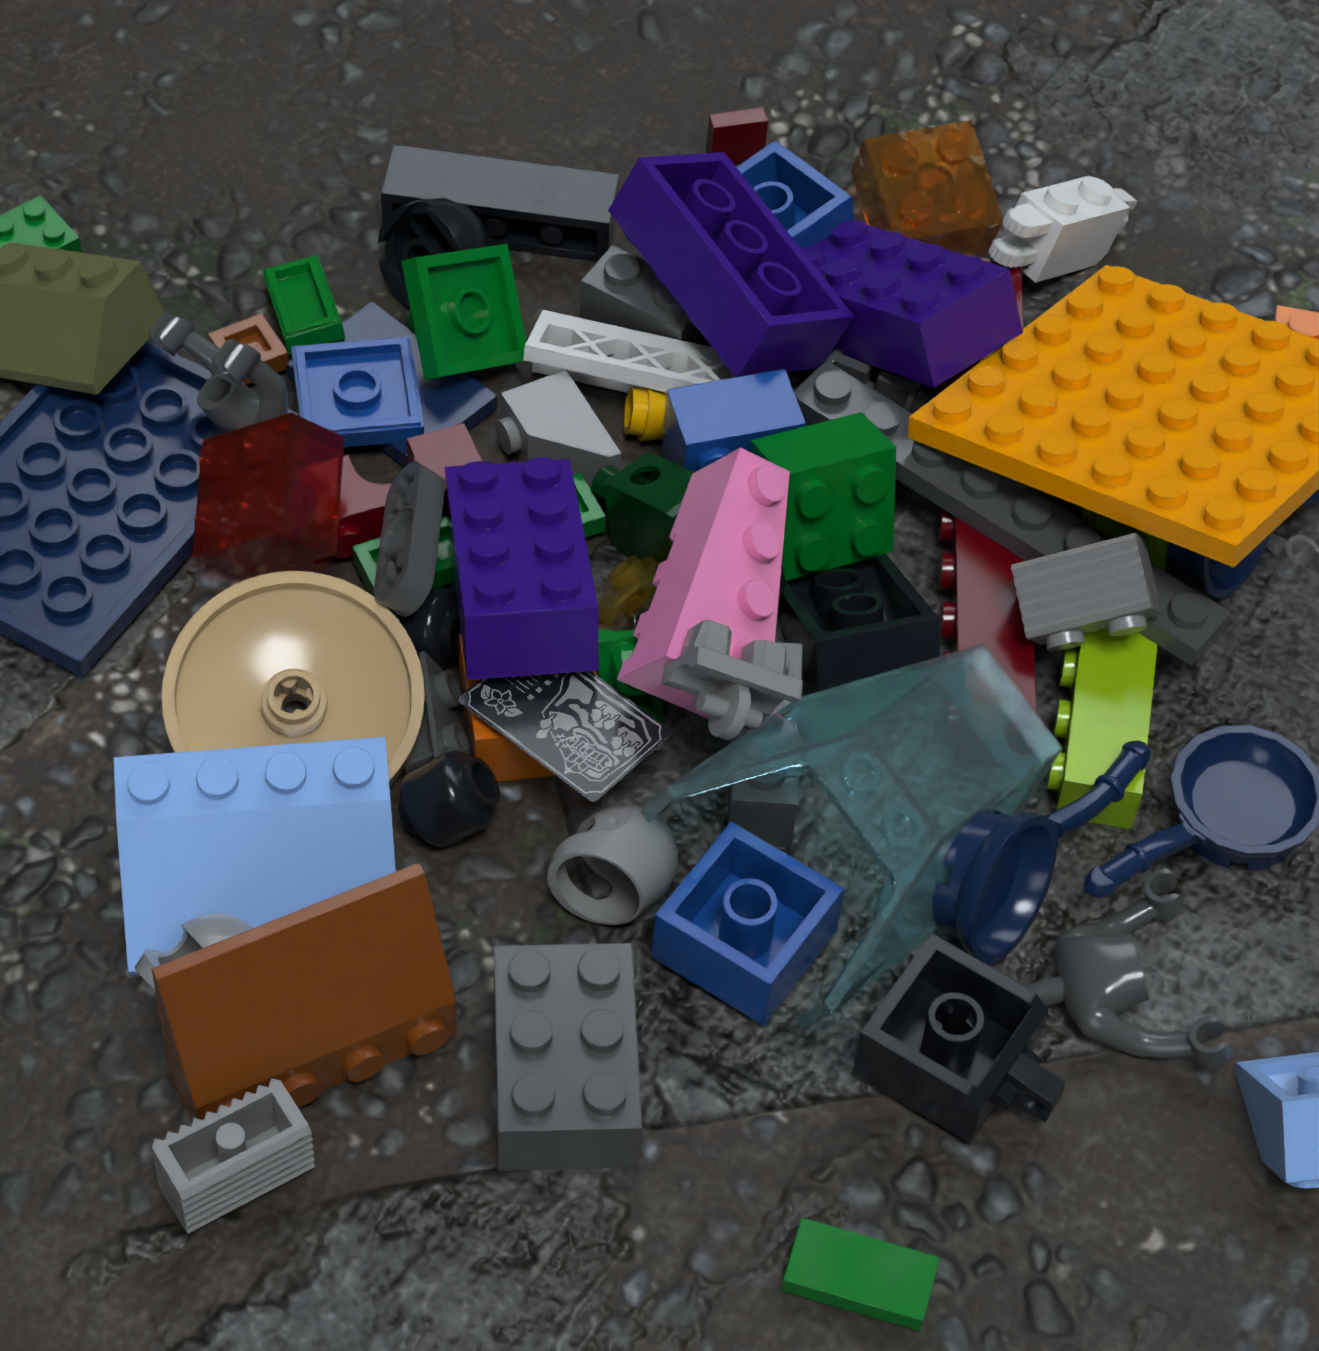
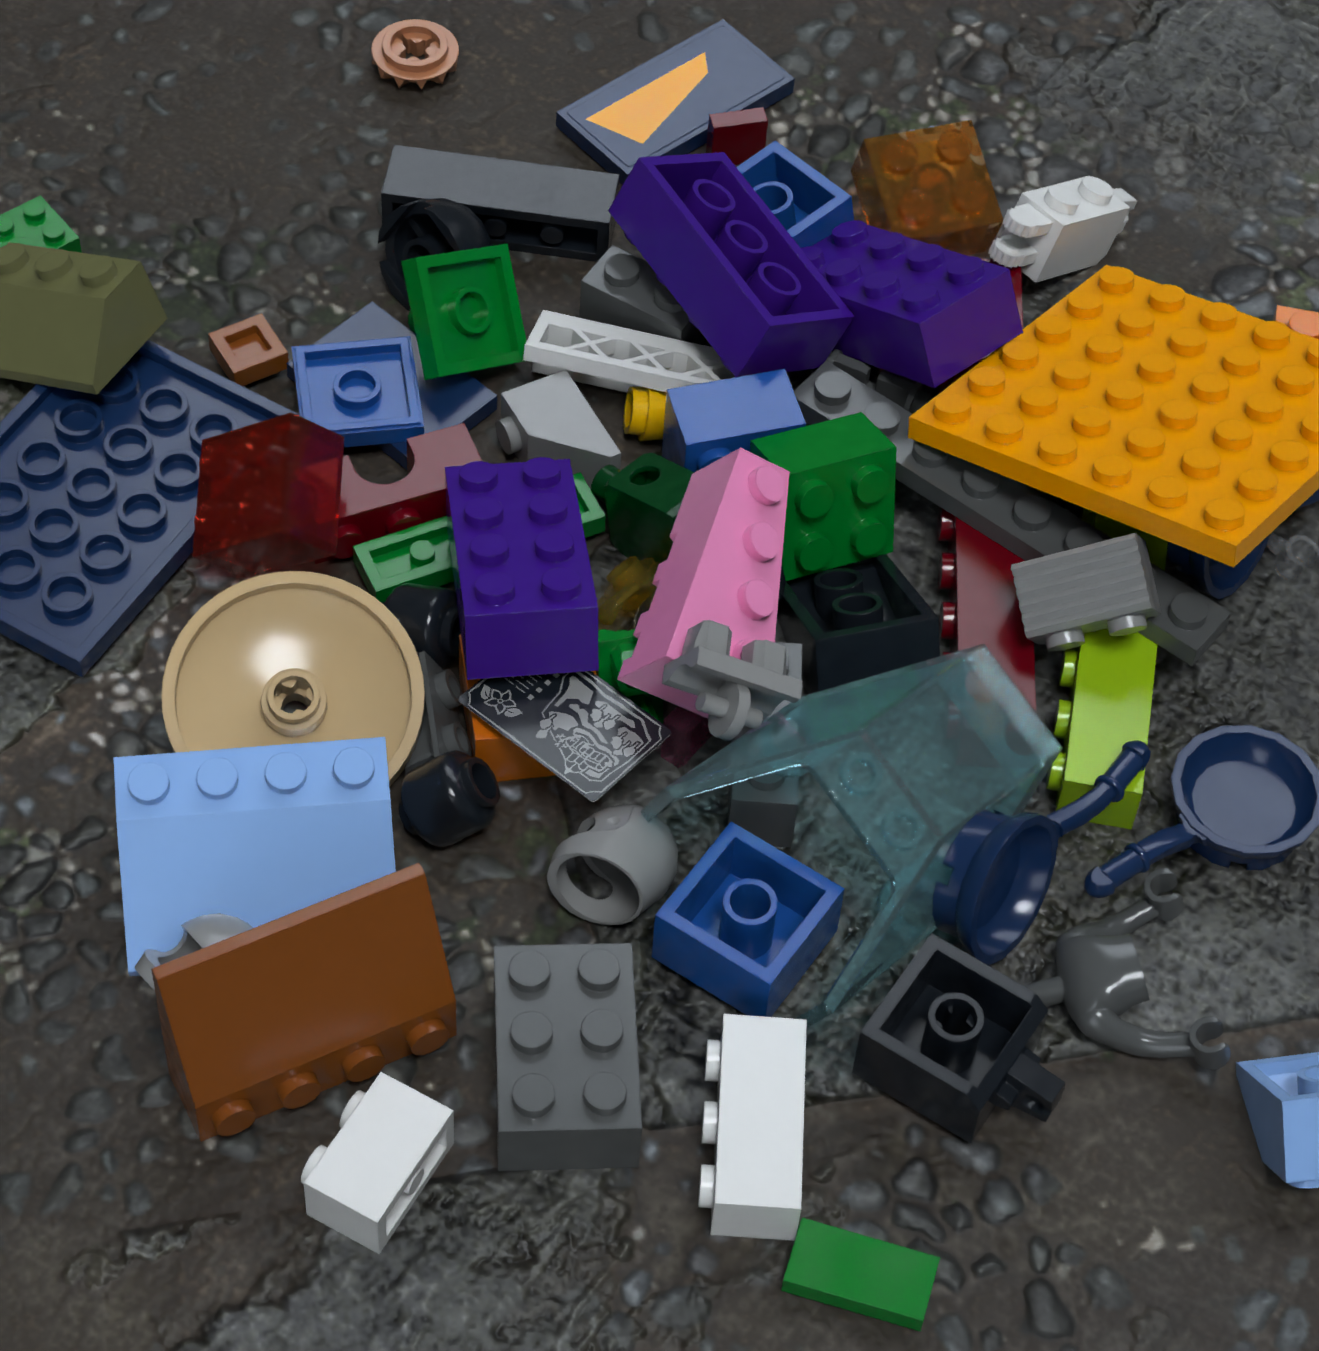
dark grey piece [148,313,305,465] -> none
light grey brick [152,1078,315,1234] -> none
green tile [262,255,346,354] -> none
dark grey beam [373,461,445,617] -> none
none -> white brick [301,1072,454,1254]
none -> nougat gear [371,19,459,90]
none -> tile [556,19,795,185]
none -> clear pink tile [661,706,712,769]
none -> white brick [698,1014,807,1241]

